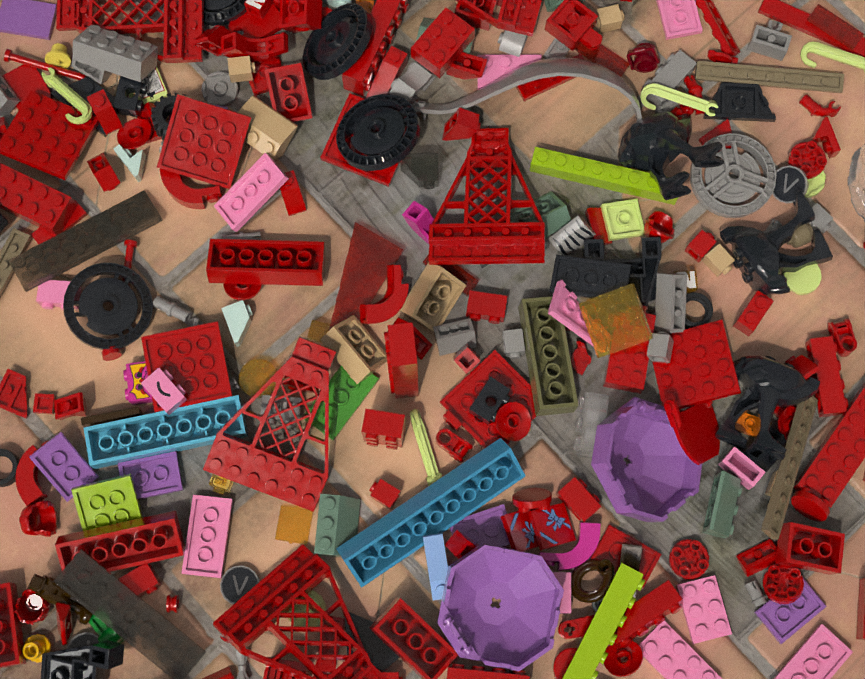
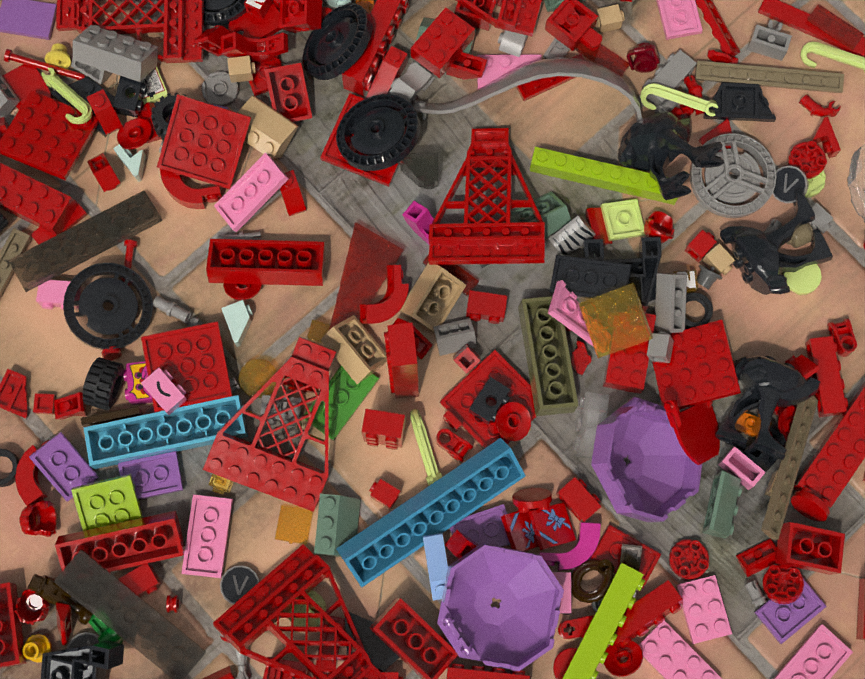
red slope [442,107,480,141] -> none
light grey brick [502,329,525,359] -> none
red brick [733,291,774,337] -> none
none -> black tyre [83,357,124,410]
none -> dark grey piece [695,264,723,290]

